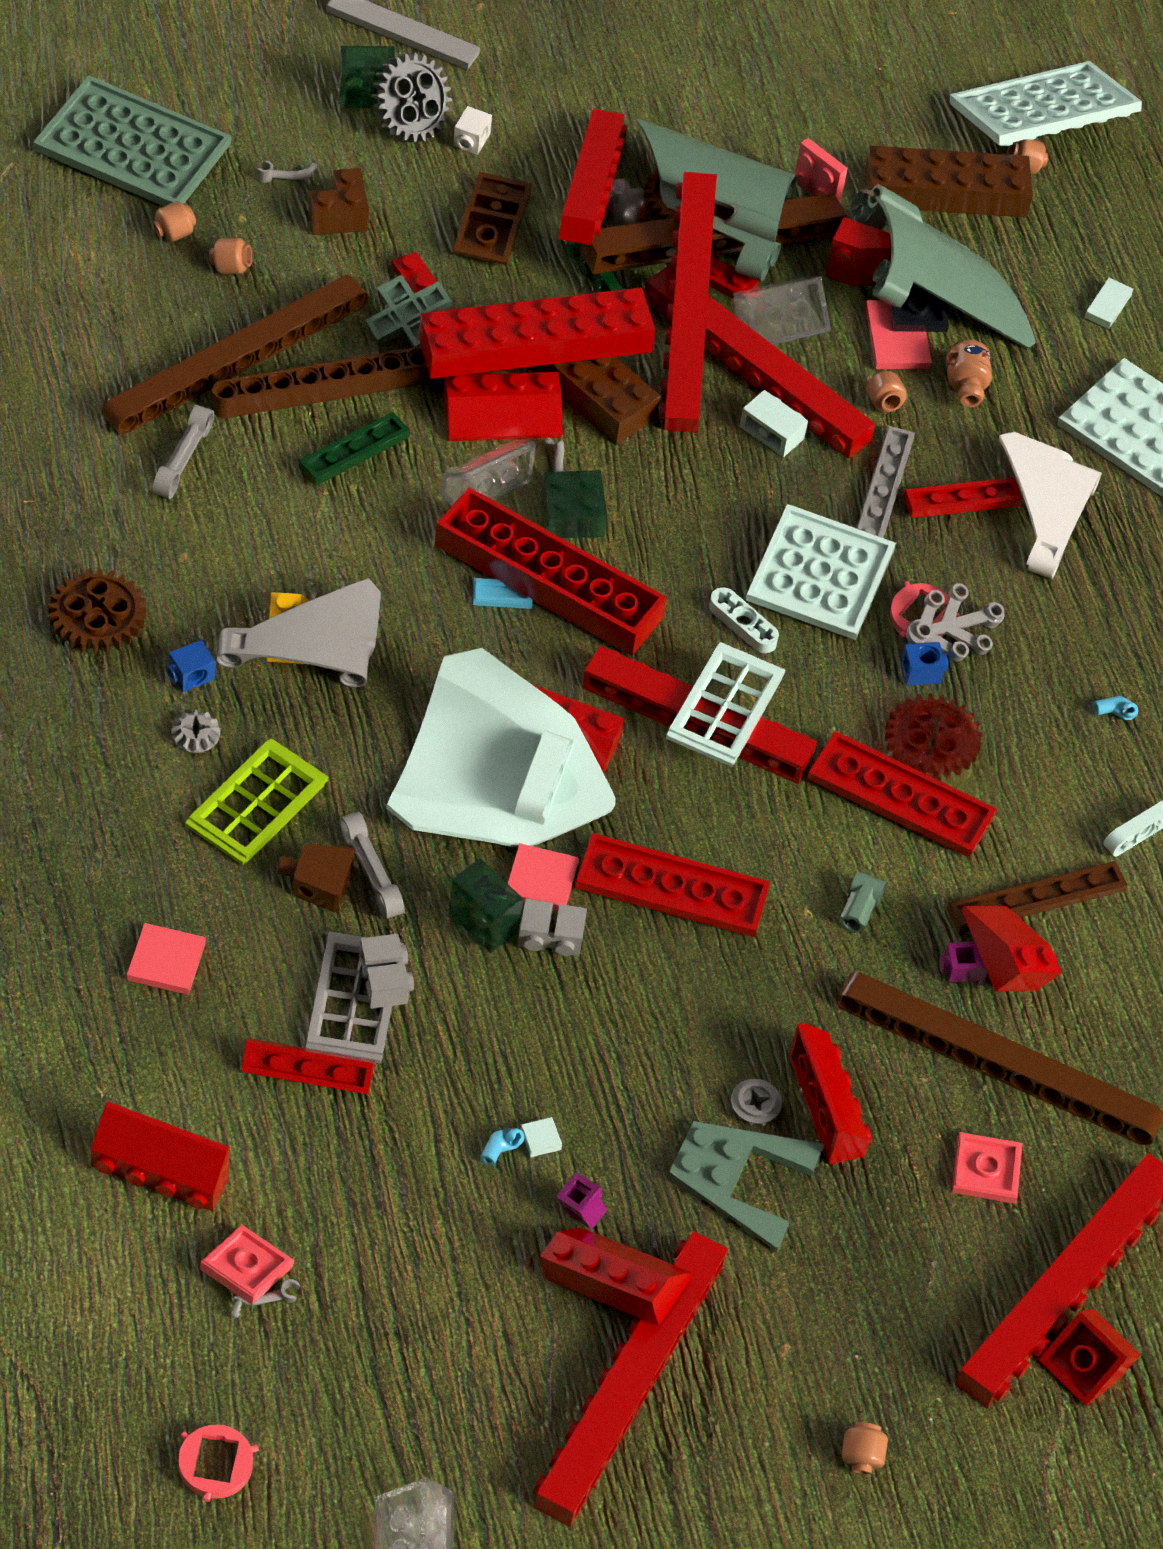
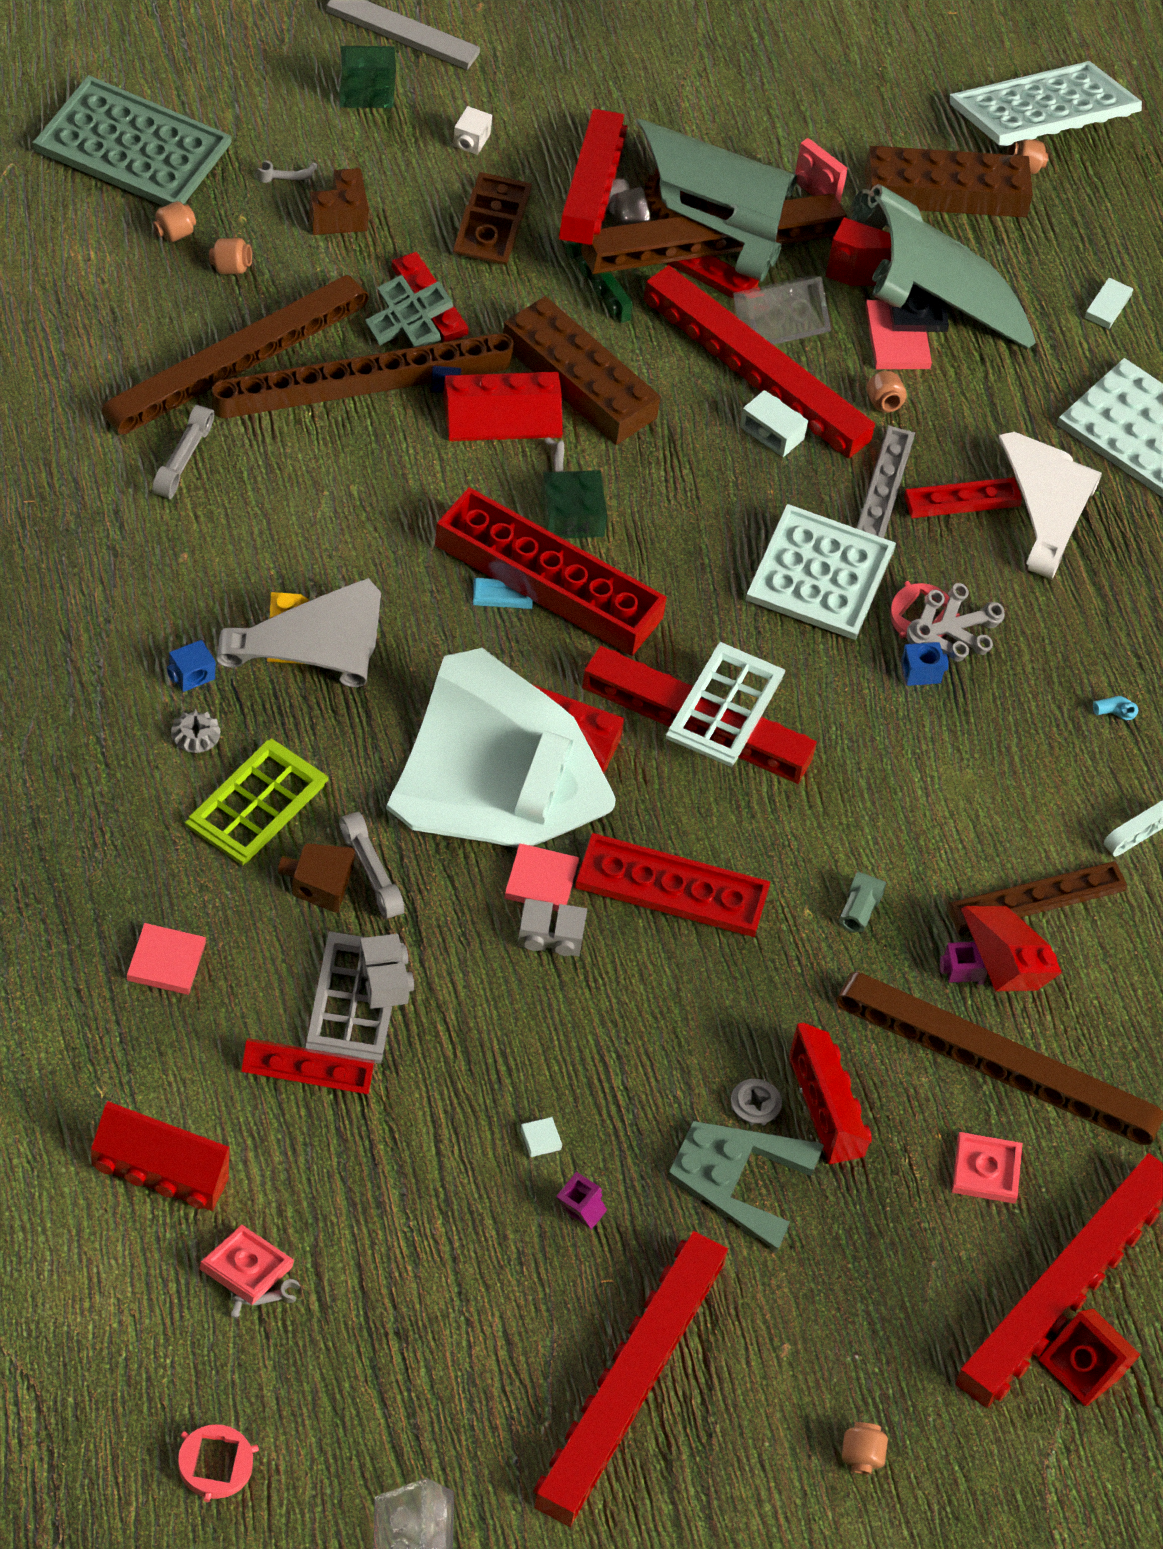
reddish brown gear [48,569,146,654] -> none
dark green plate [299,412,410,486] -> none
dark grey gear [371,53,452,142] -> none
red brick [419,287,656,379] -> none
clear slope [440,440,536,506] -> none
clear green brick [449,858,523,953] -> none
medium azure arm [480,1128,524,1166] -> none
red slope [540,1227,693,1326] -> none
red brick [659,172,717,433] -> none
light aqua beam [709,588,779,653] -> none
red plate [807,731,997,858] -> none
clear red gear [884,693,982,779] -> none
nougat piece [946,339,992,407] -> none

